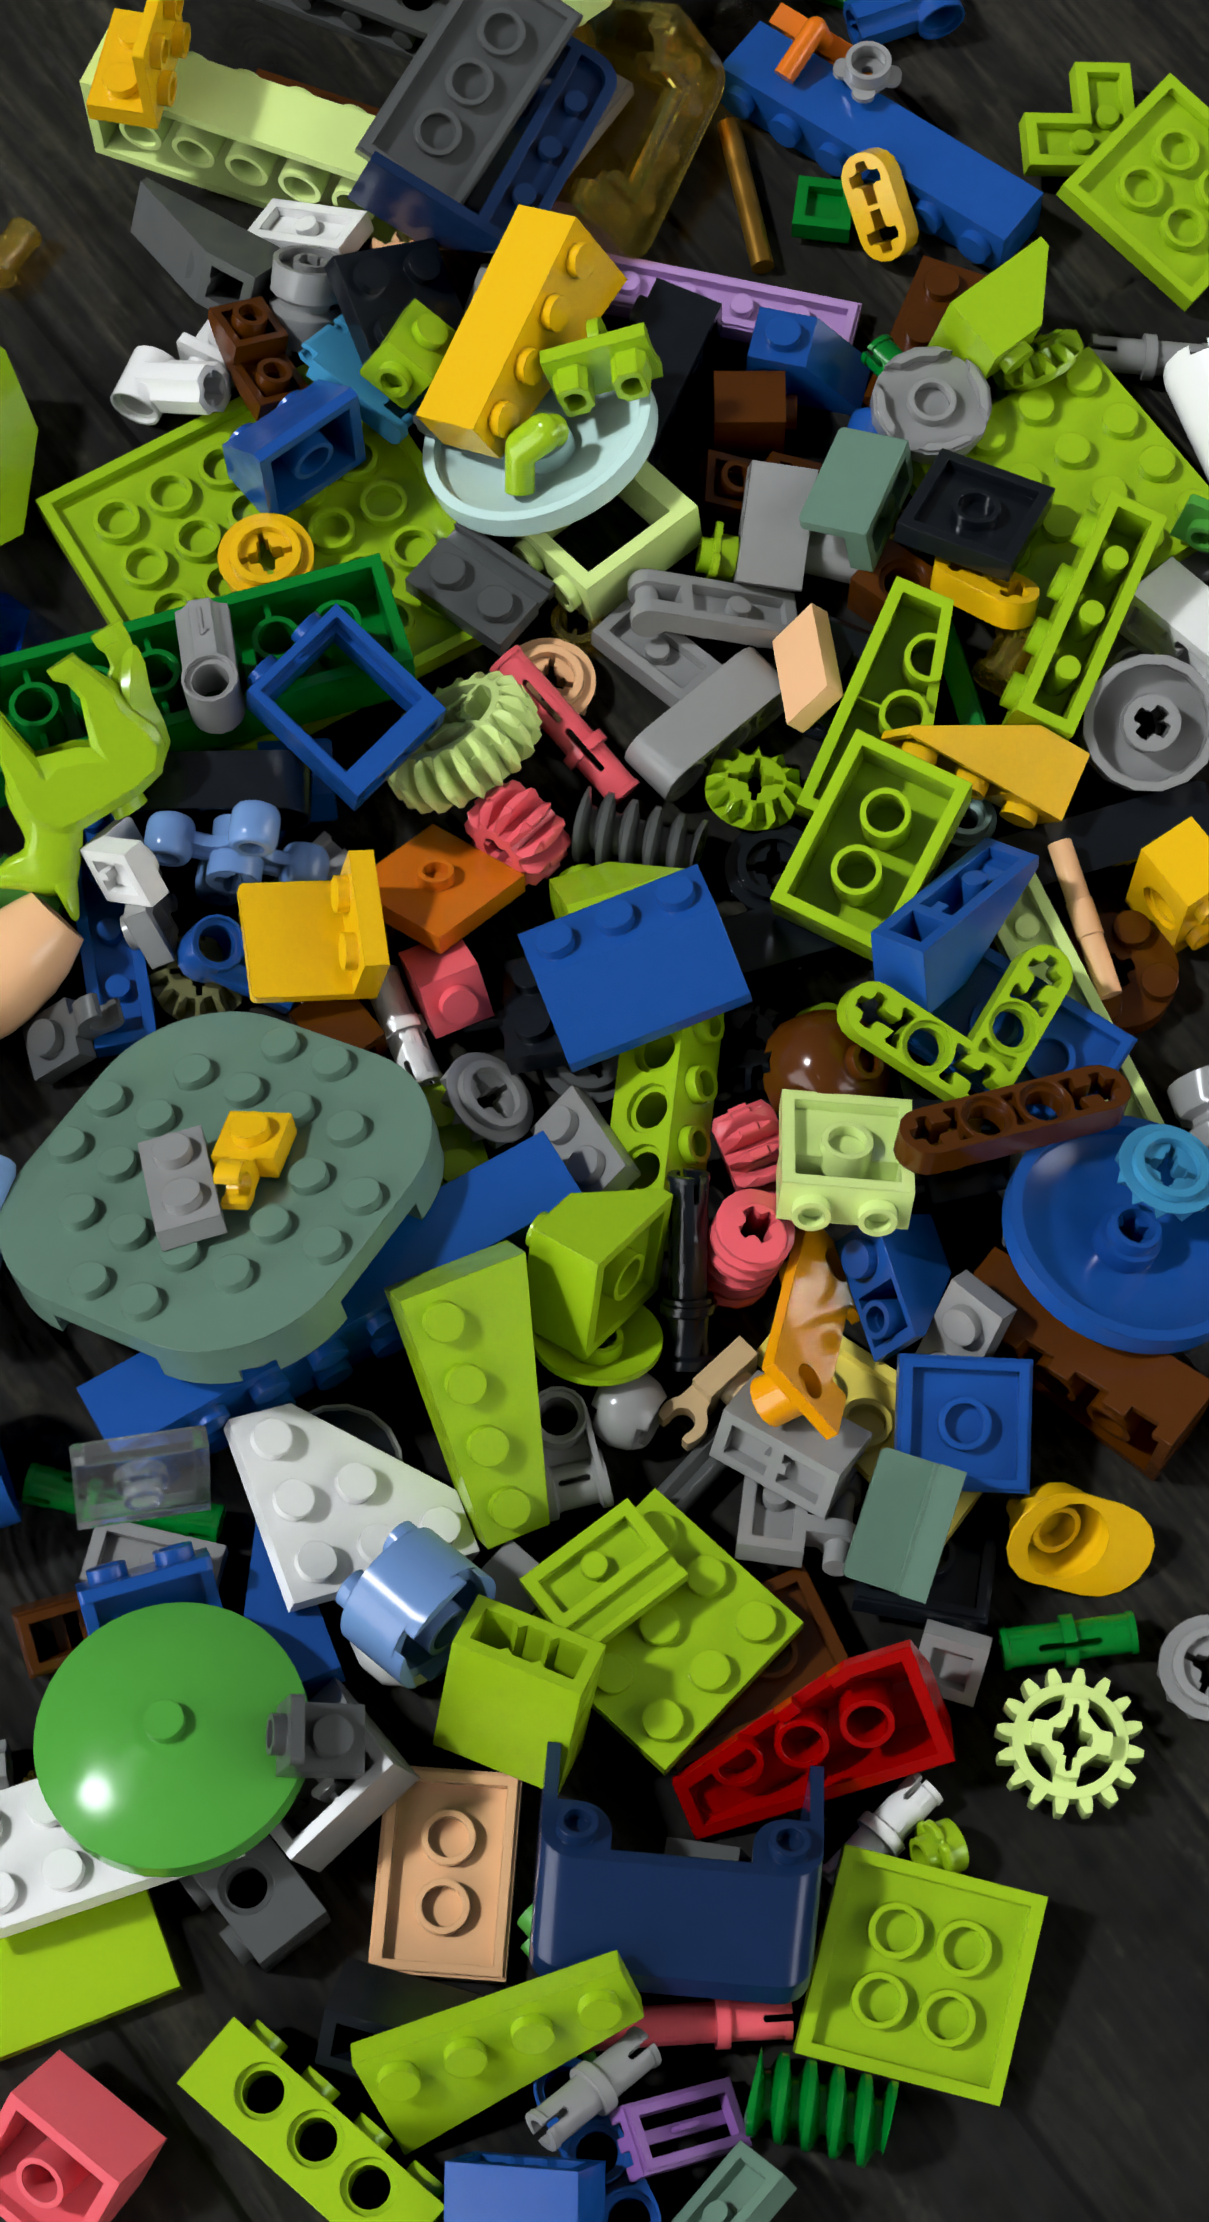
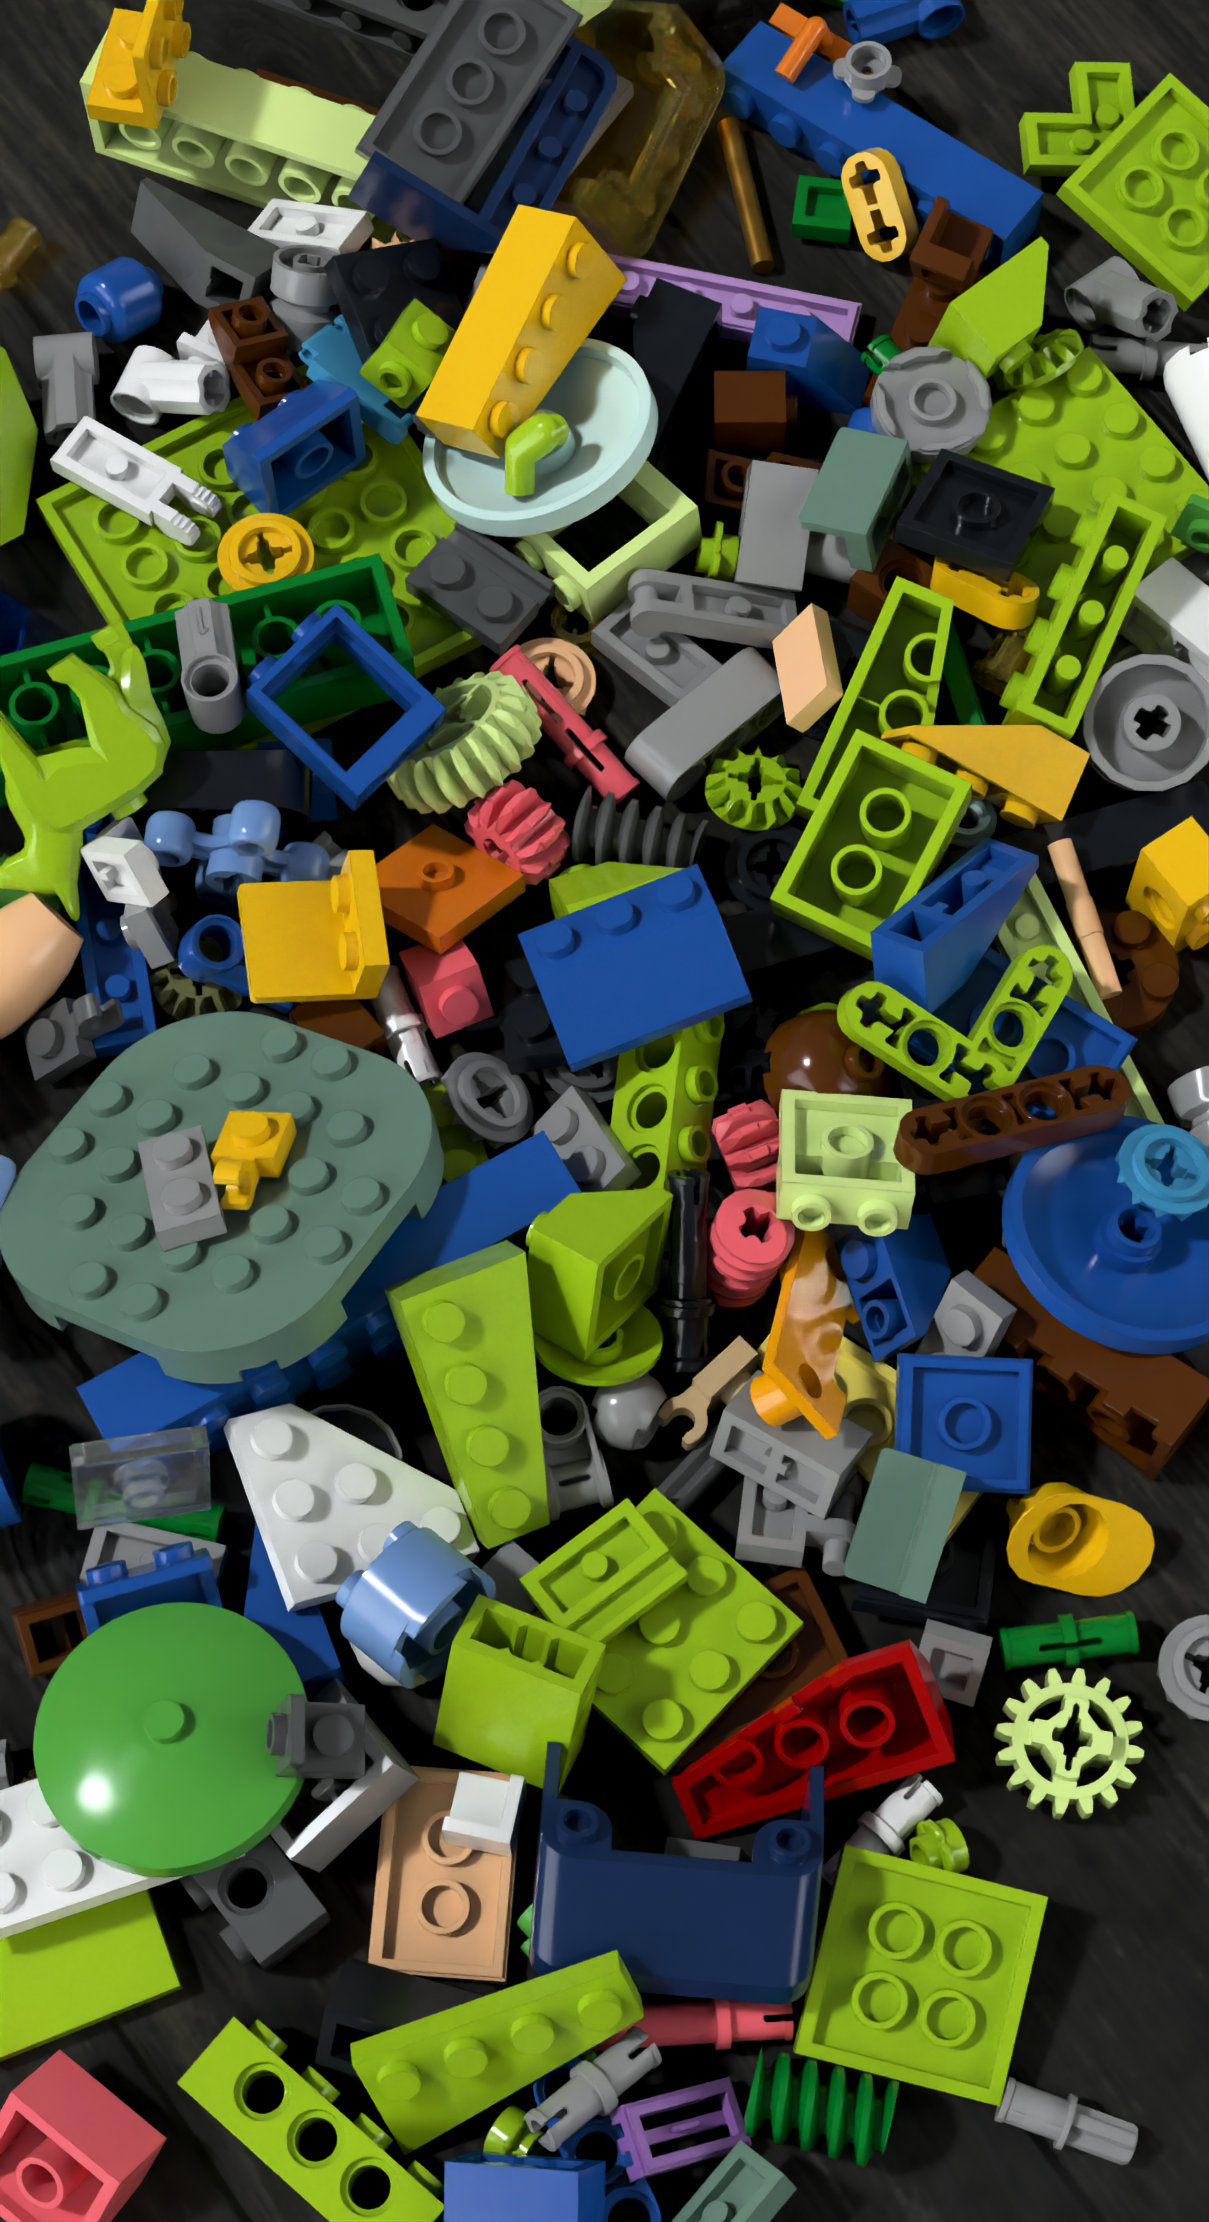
lime hips [539,316,663,418] -> none
none -> light grey piece [33,331,100,447]
none -> white hinge [50,416,222,546]
none -> blue head [74,256,164,344]
none -> white panel [442,1771,528,1858]
none -> lime plate [483,2105,545,2156]
none -> reddish brown panel [909,196,994,295]
none -> light grey axle [994,2077,1138,2165]
none -> light grey piece [1064,256,1179,343]

